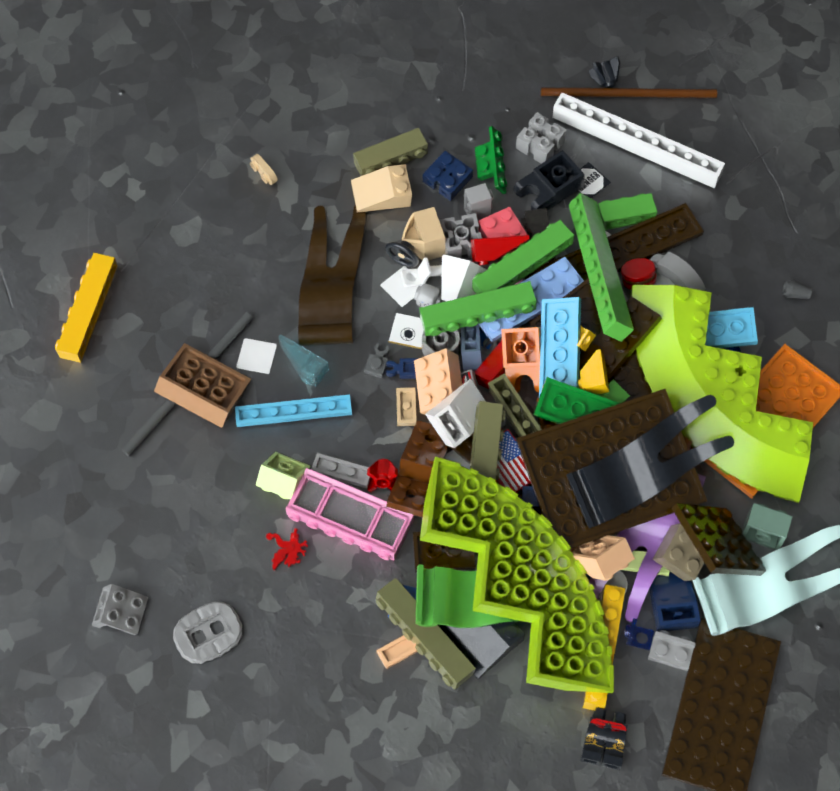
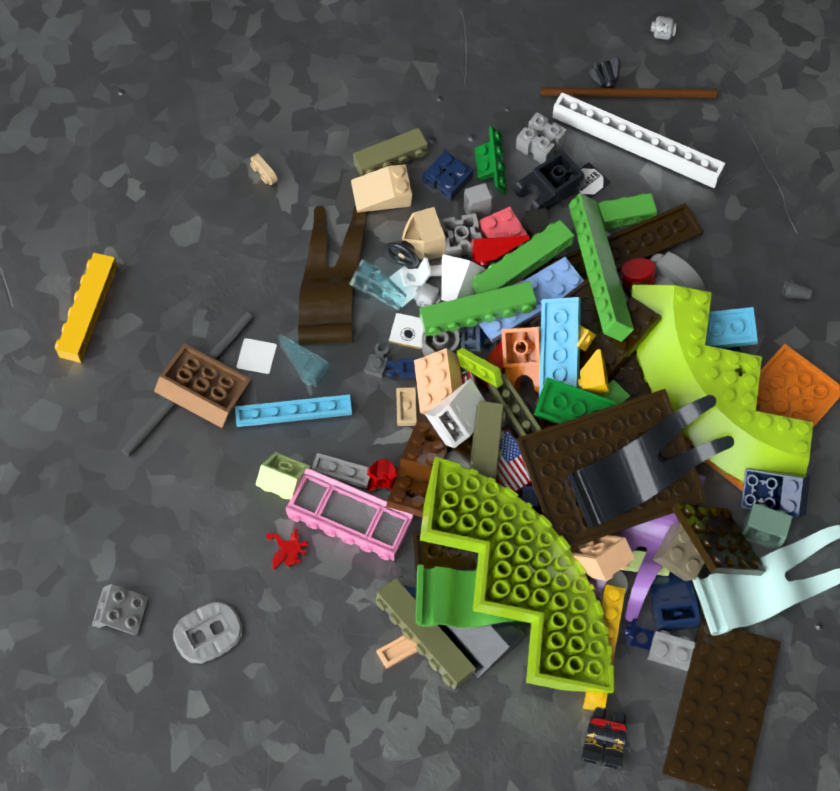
none -> clear light blue slope [349,260,407,310]
none -> lime plate [456,348,503,388]
none -> light grey head [651,16,677,40]
none -> slope [741,469,810,518]

